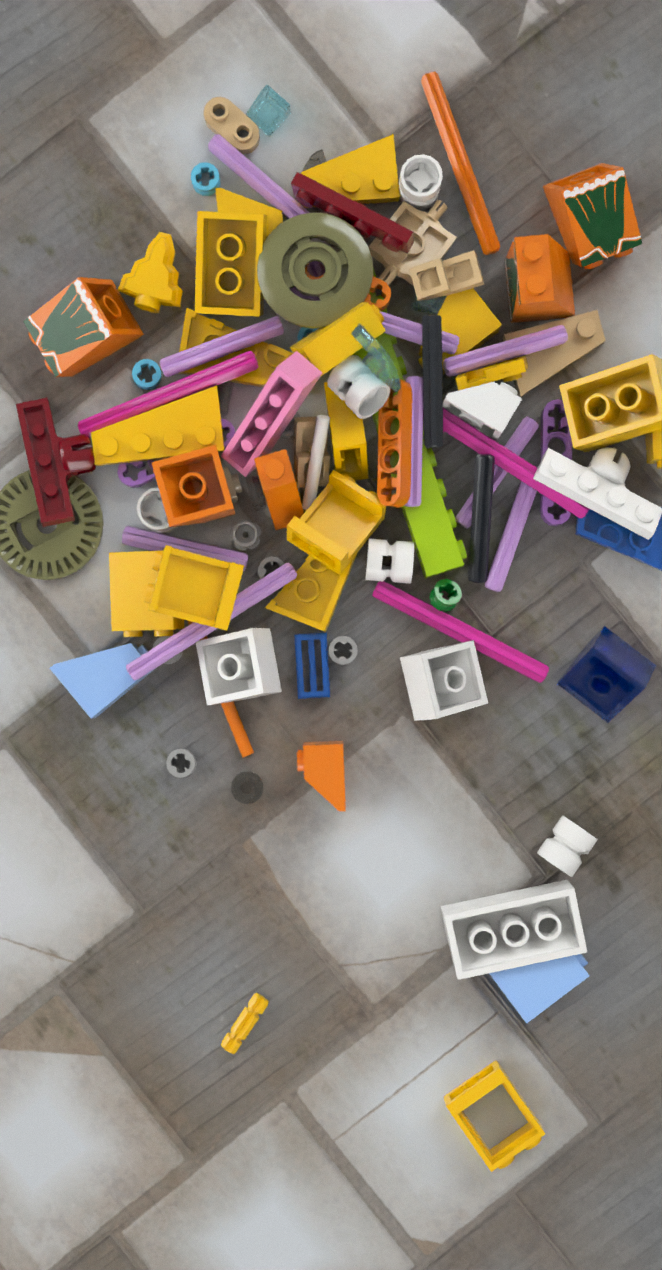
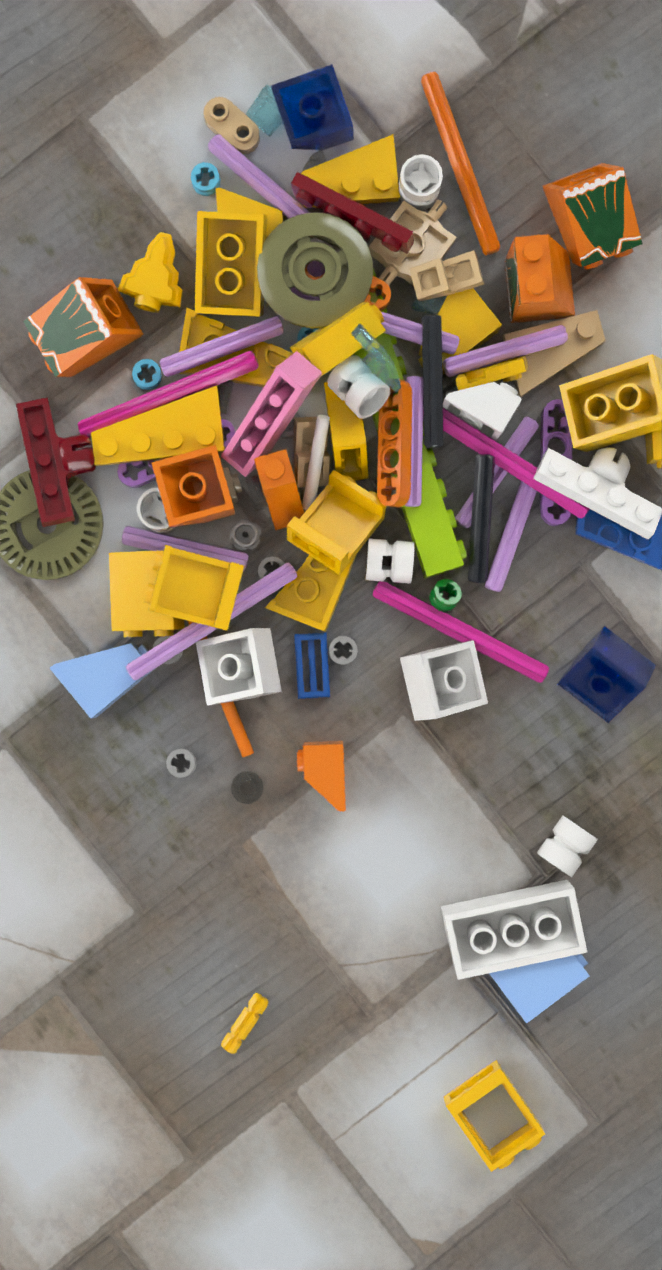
none -> clear blue slope [271,64,354,150]

